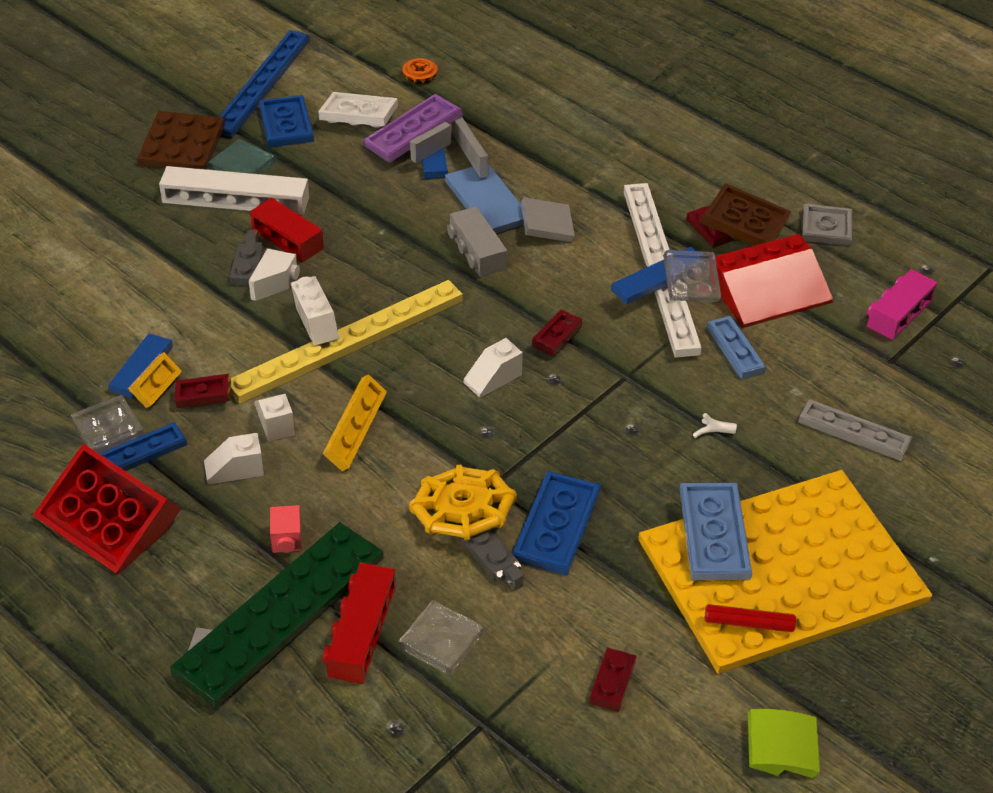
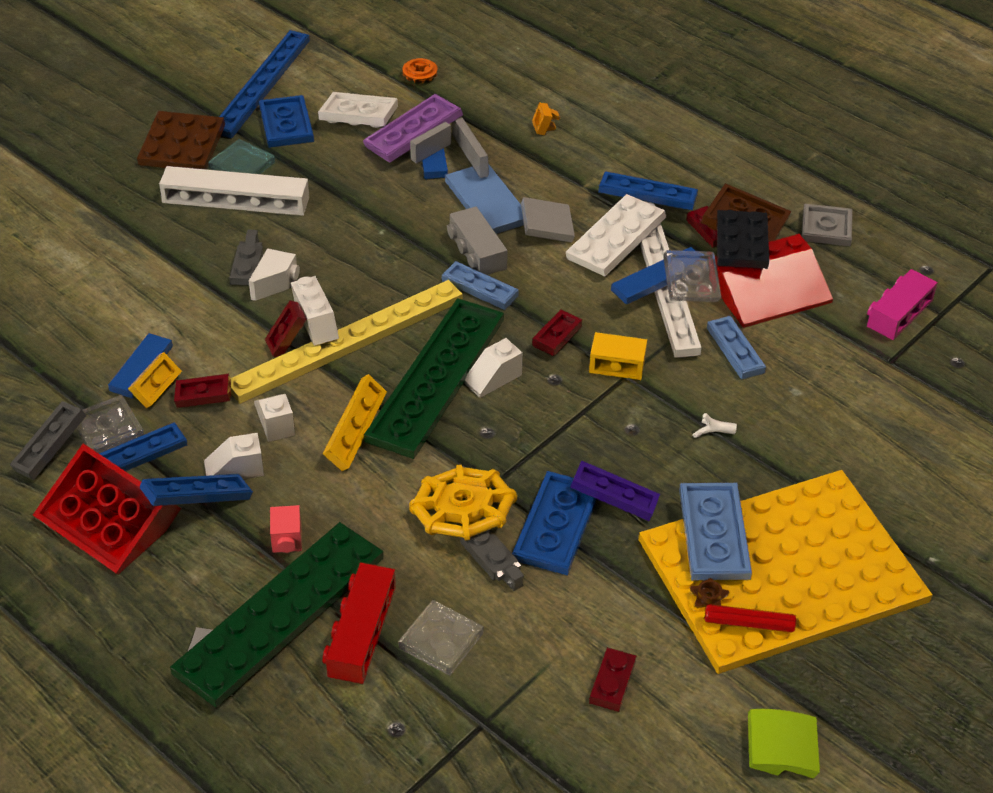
red brick [250,198,324,263] -> none
light grey tile [798,399,912,461] -> none
none -> dark grey plate [10,401,86,480]
none -> blue tile [139,474,253,506]
none -> dark red plate [265,300,307,357]
none -> dark green plate [364,298,504,459]
none -> medium blue tile [442,261,519,310]
none -> light orange tile [532,102,560,135]
none -> white plate [566,194,666,276]
none -> dark purple plate [570,460,660,521]
none -> yellow brick [589,332,647,380]
none -> blue tile [599,172,698,211]
none -> reddish brown plate [690,578,729,608]
none -> black plate [716,210,769,269]

